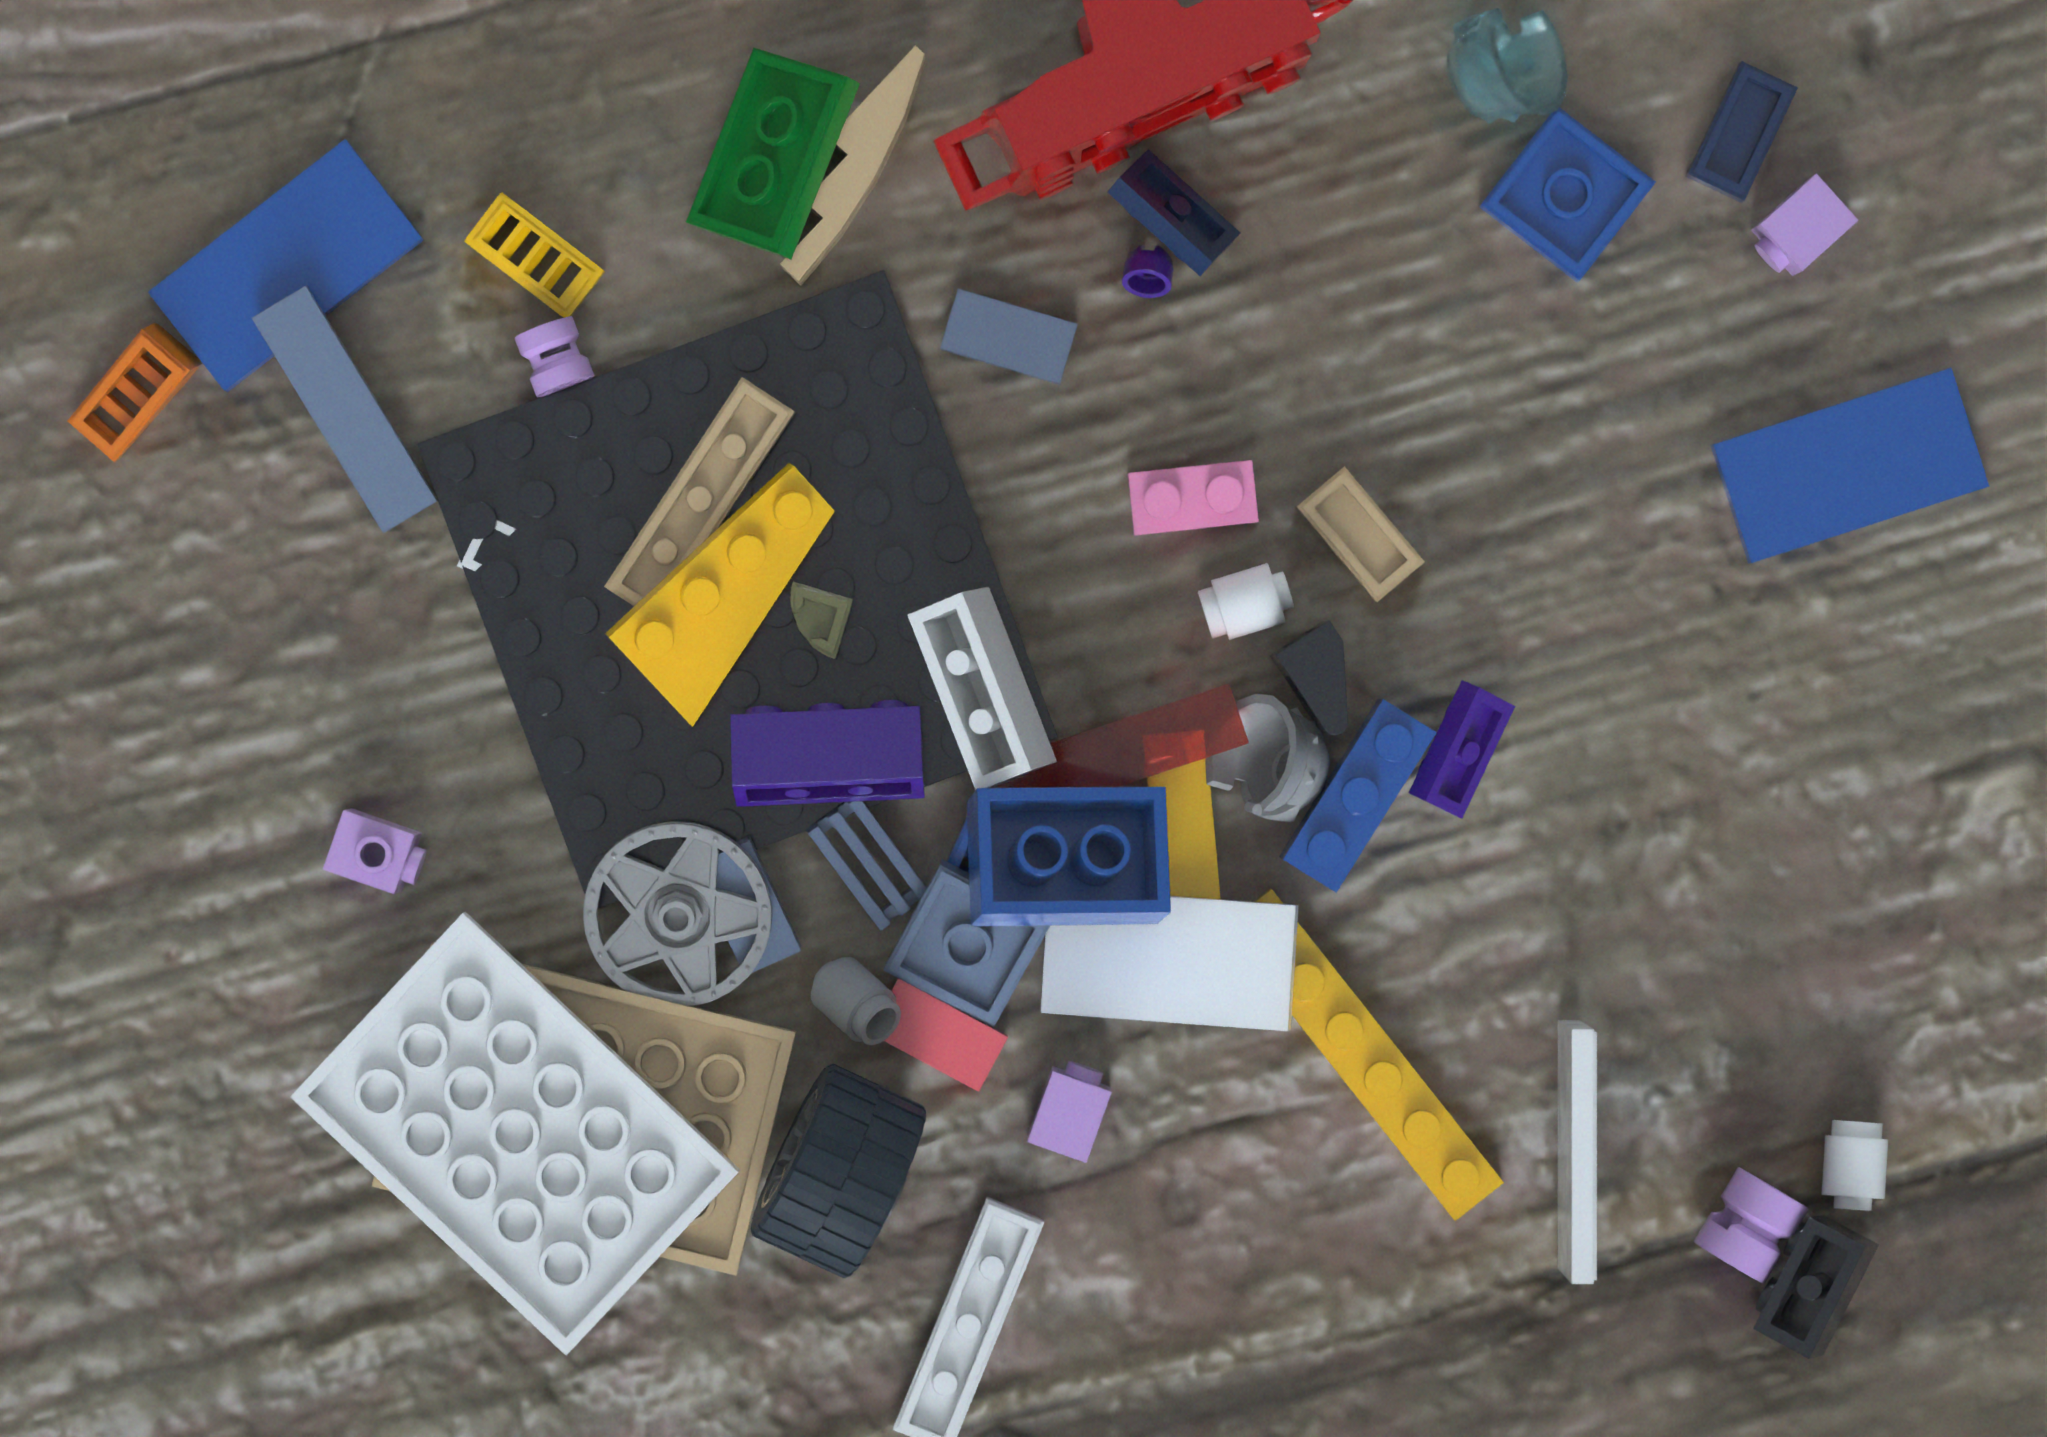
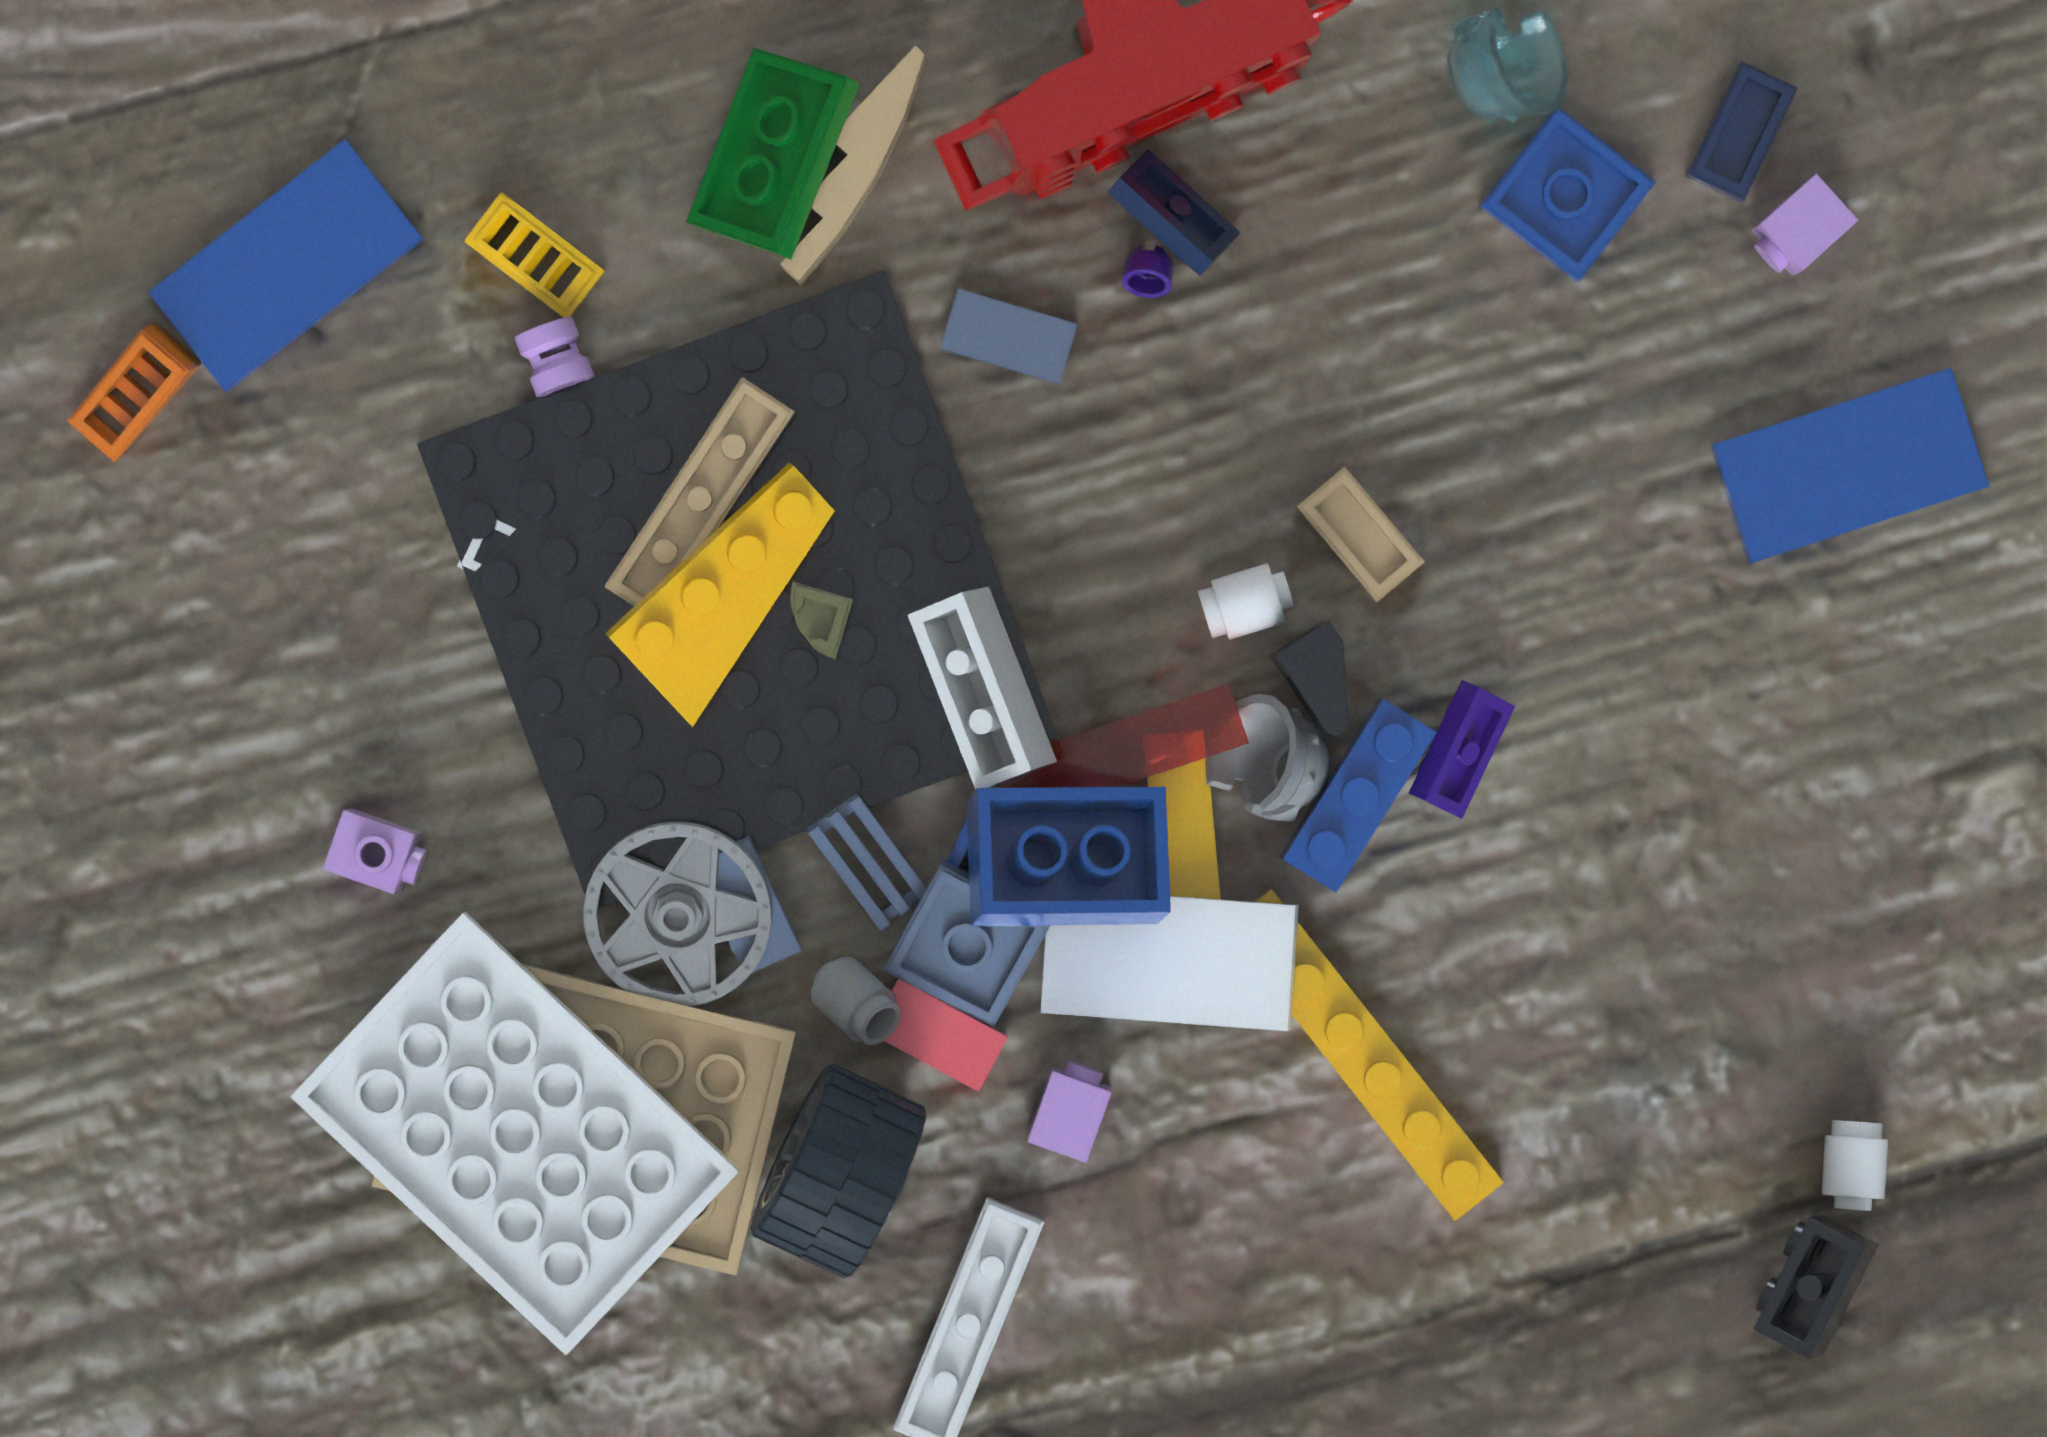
sand blue tile [252,285,438,533] -> none
dark purple brick [730,700,925,807] -> none
bright pink plate [1127,460,1259,536] -> none
white tile [1558,1020,1597,1284] -> none
lavender wheel [1693,1166,1809,1284] -> none

